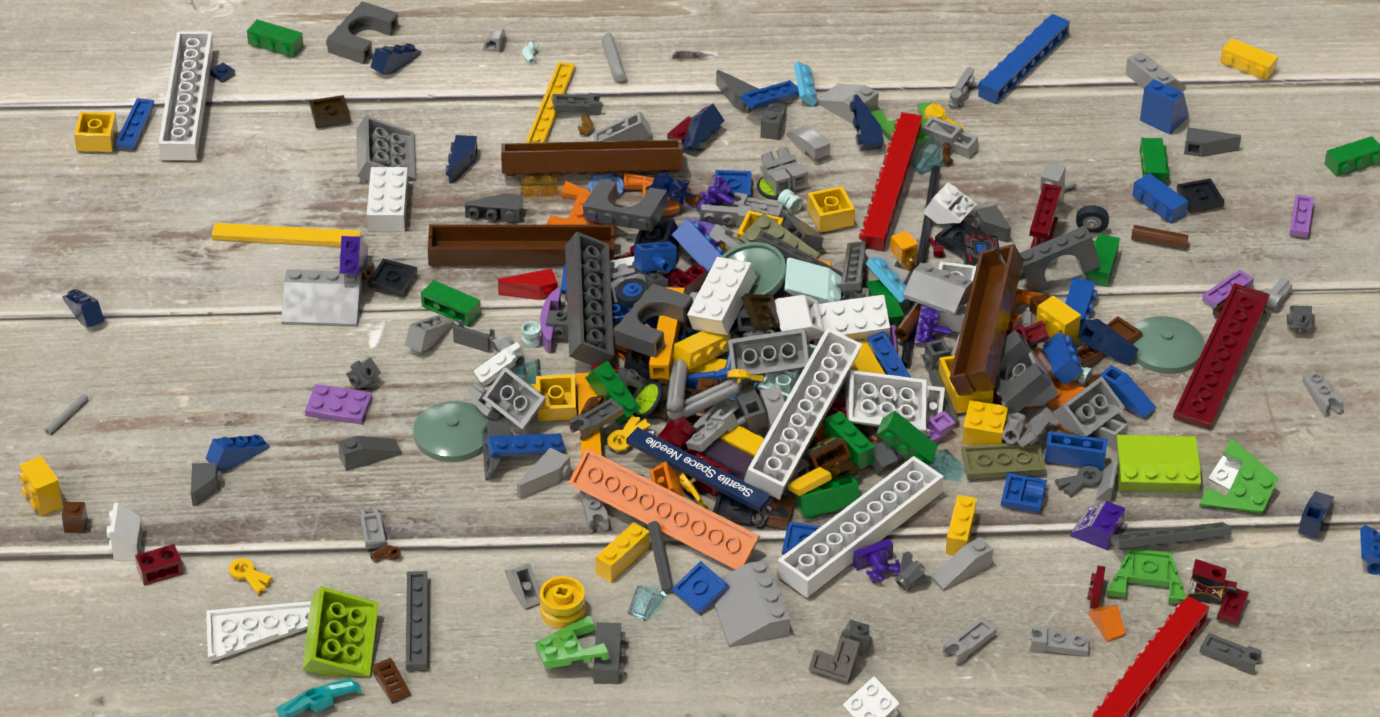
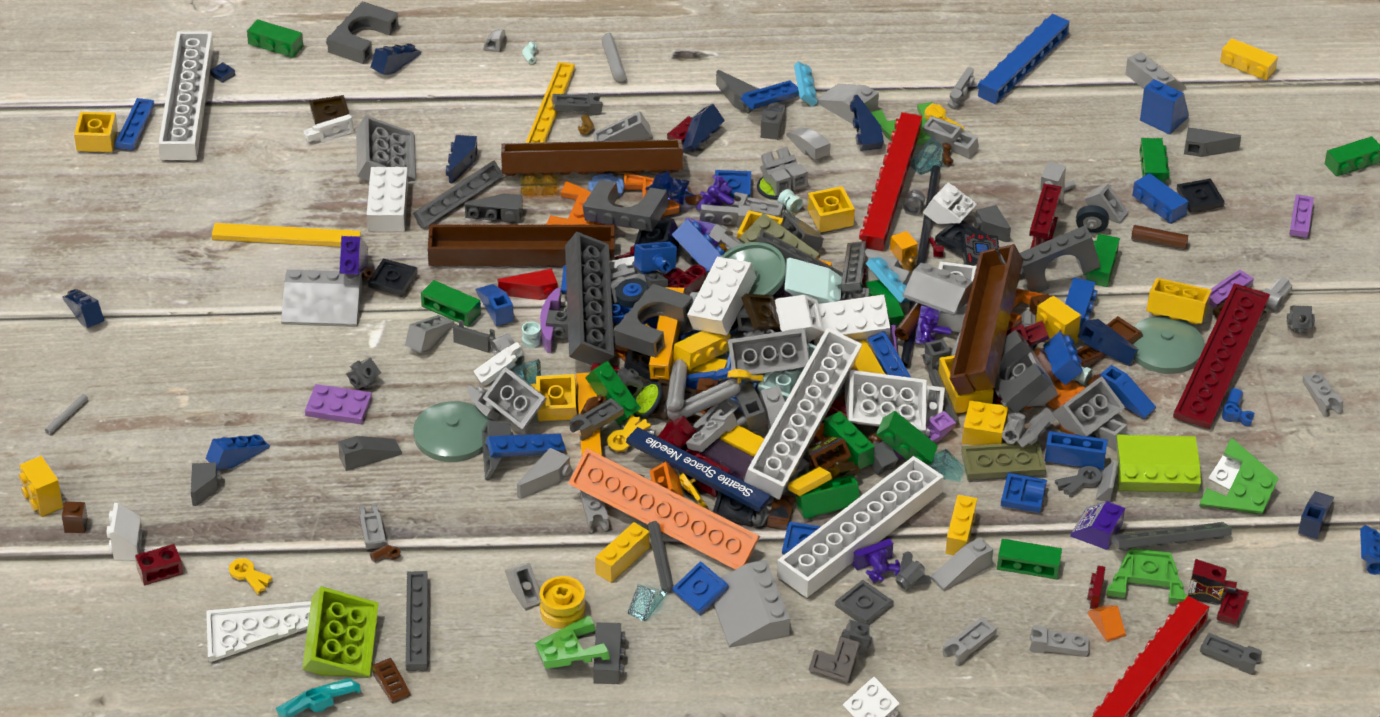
none -> white hinge [303,114,354,143]
none -> dark grey plate [413,160,504,229]
none -> blue slope [475,284,514,326]
none -> dark grey tile [835,580,893,625]
none -> flat silver wheel [903,190,926,215]
none -> green brick [997,539,1062,580]
none -> light grey slope [1084,184,1128,223]
none -> yellow brick [1146,277,1212,324]
none -> blue bar [1222,388,1255,427]

